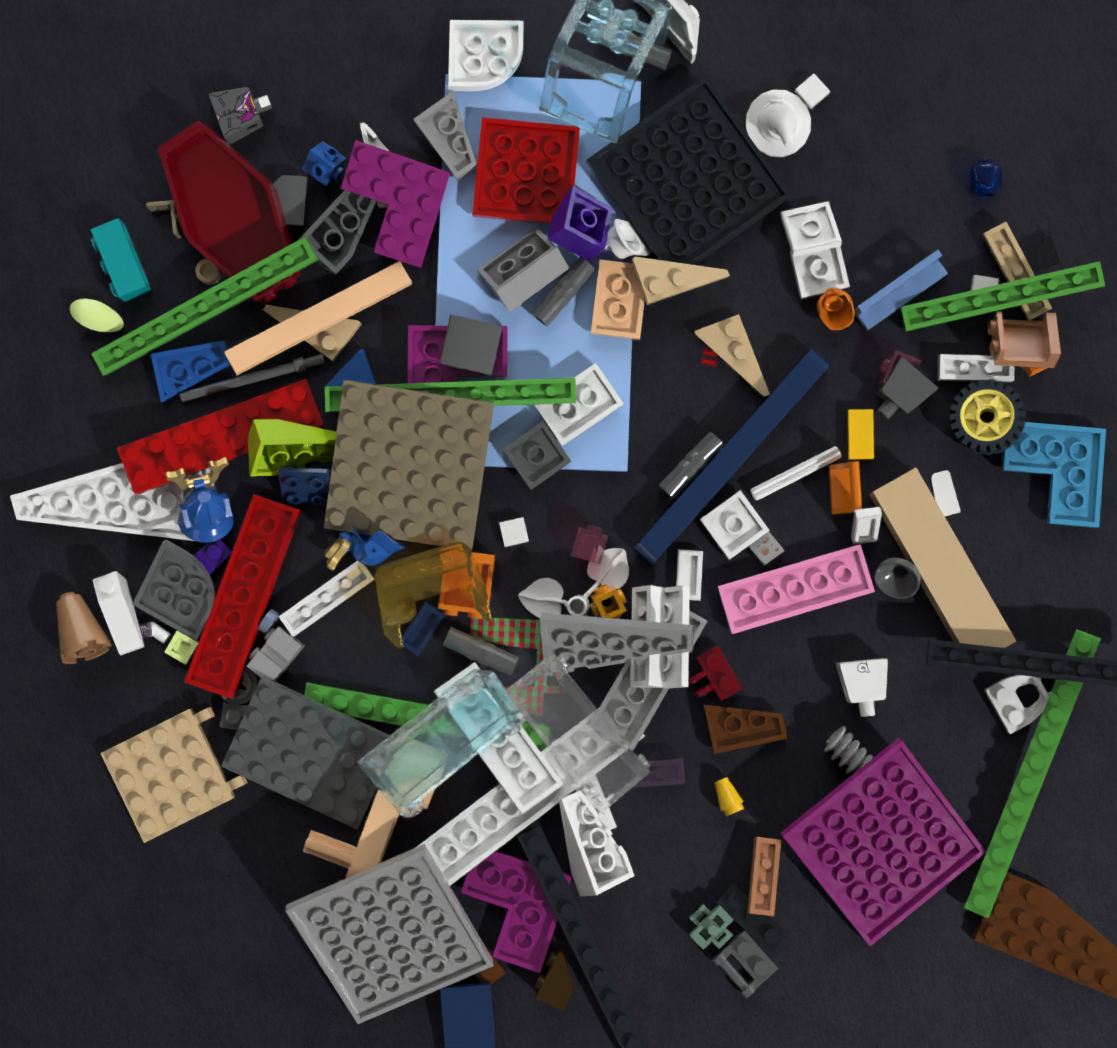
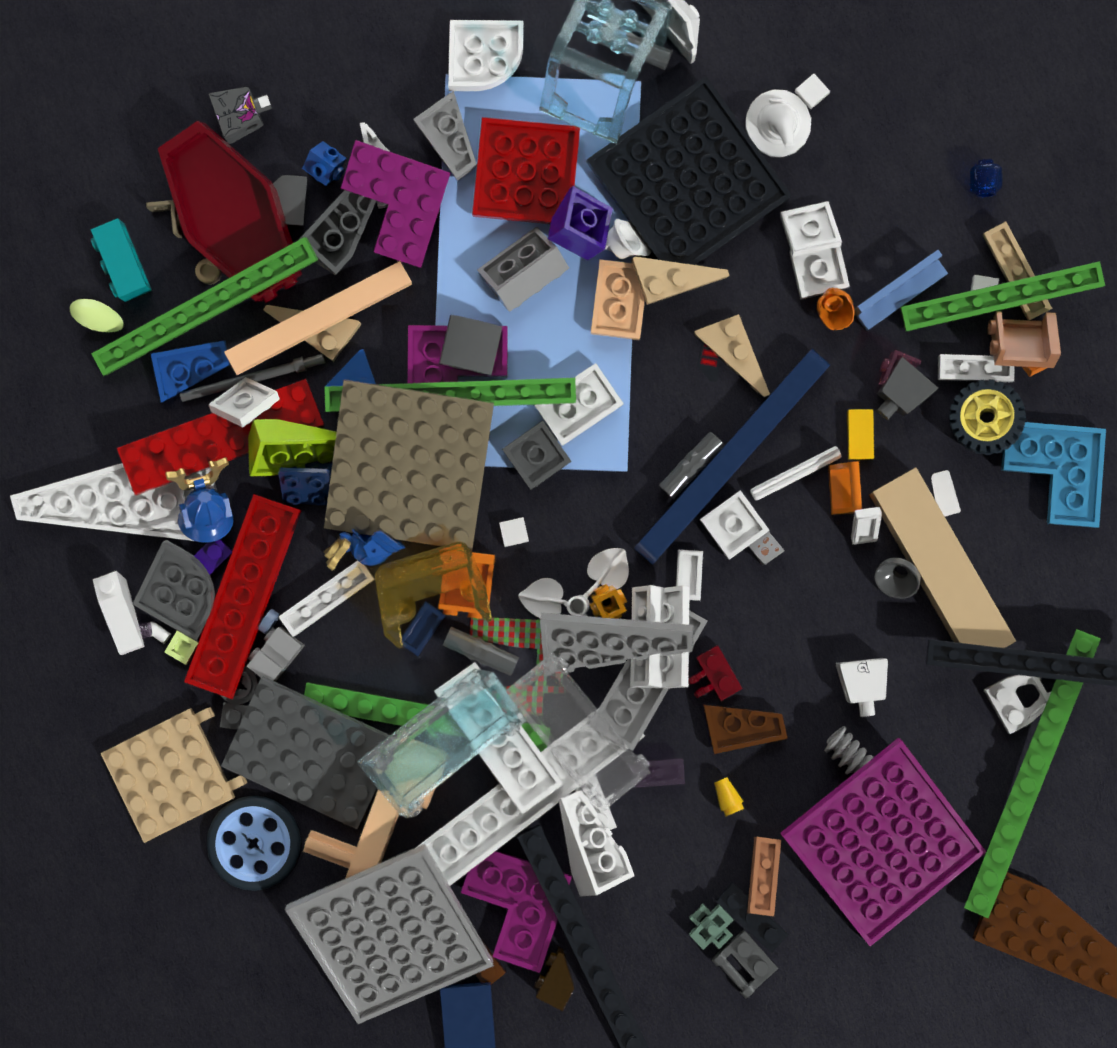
medium nougat cone [56,592,111,664] -> none
dark grey axle [532,257,595,327] -> none
clear pink brick [571,525,608,564] -> none
bright pink plate [717,544,875,634] -> none
none -> wedge [207,796,301,891]
none -> white plate [208,377,280,427]

